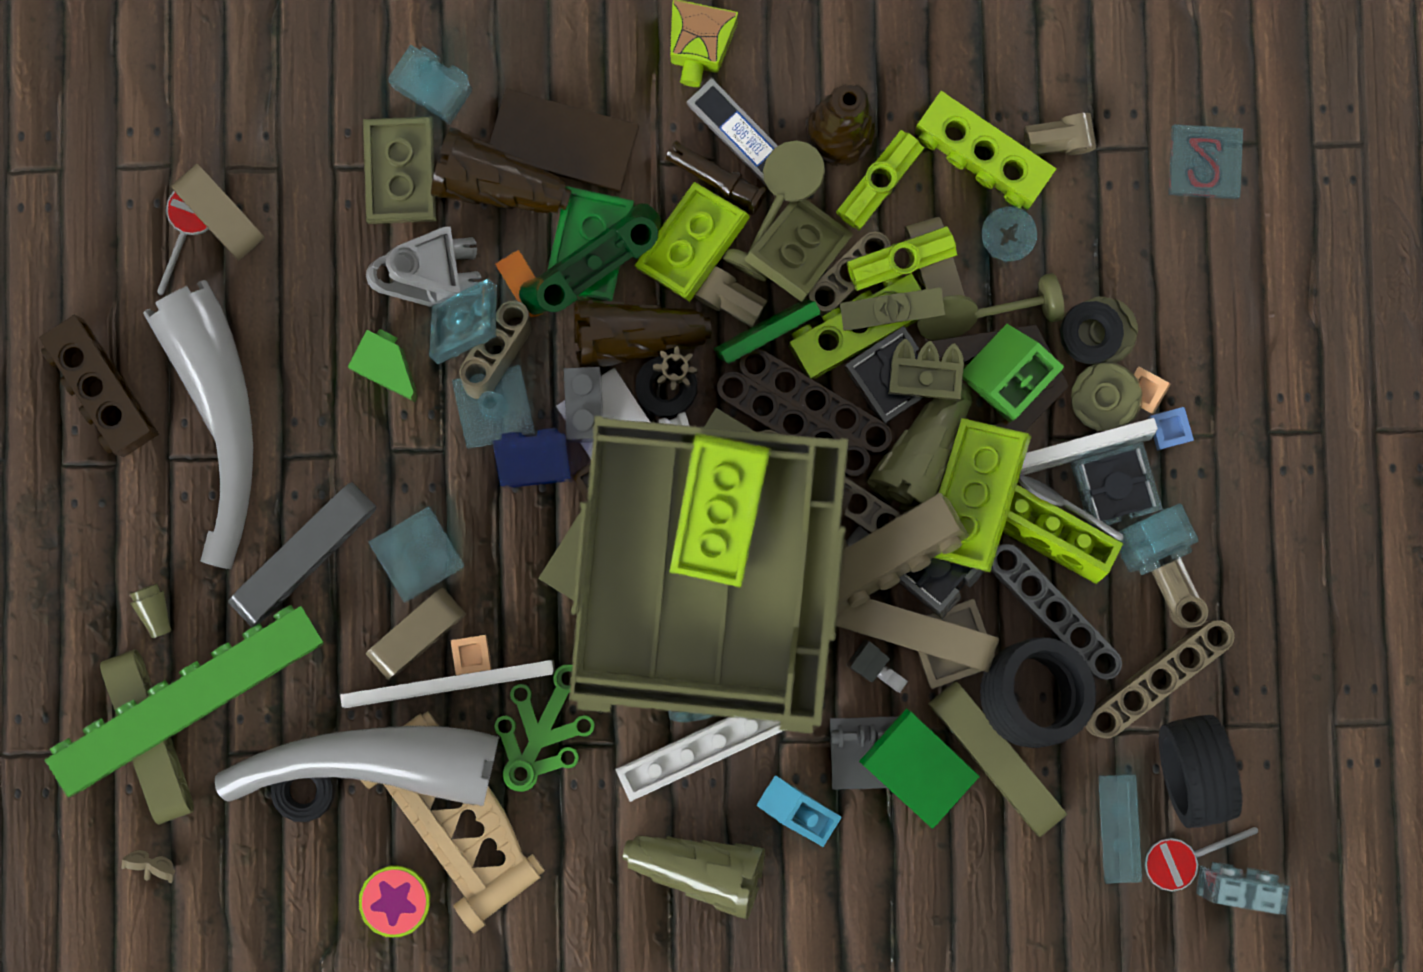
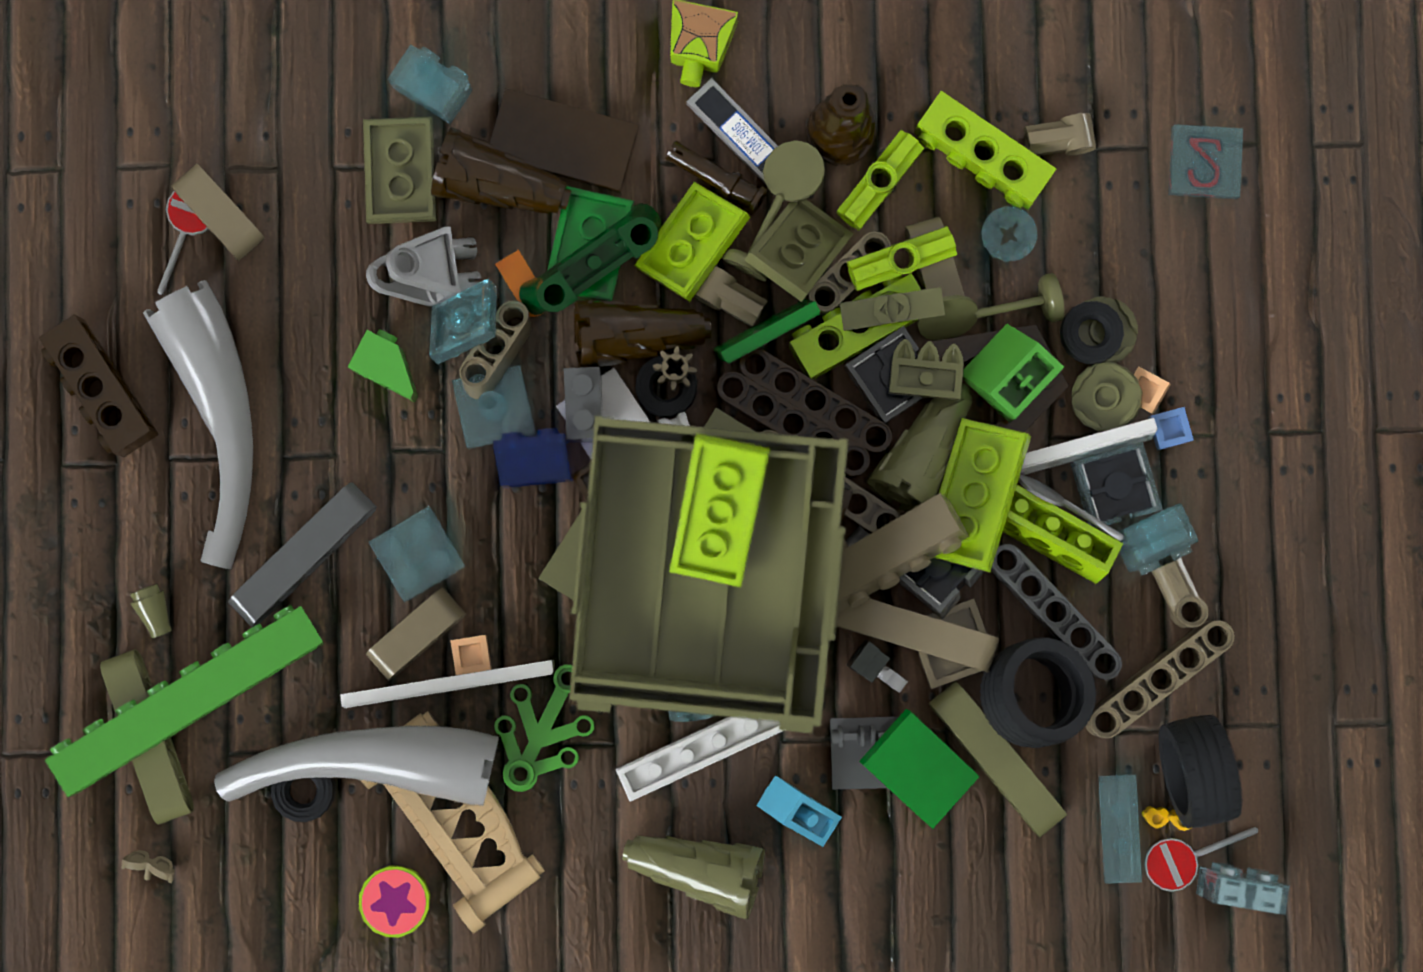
none -> yellow piece [1142,806,1191,831]

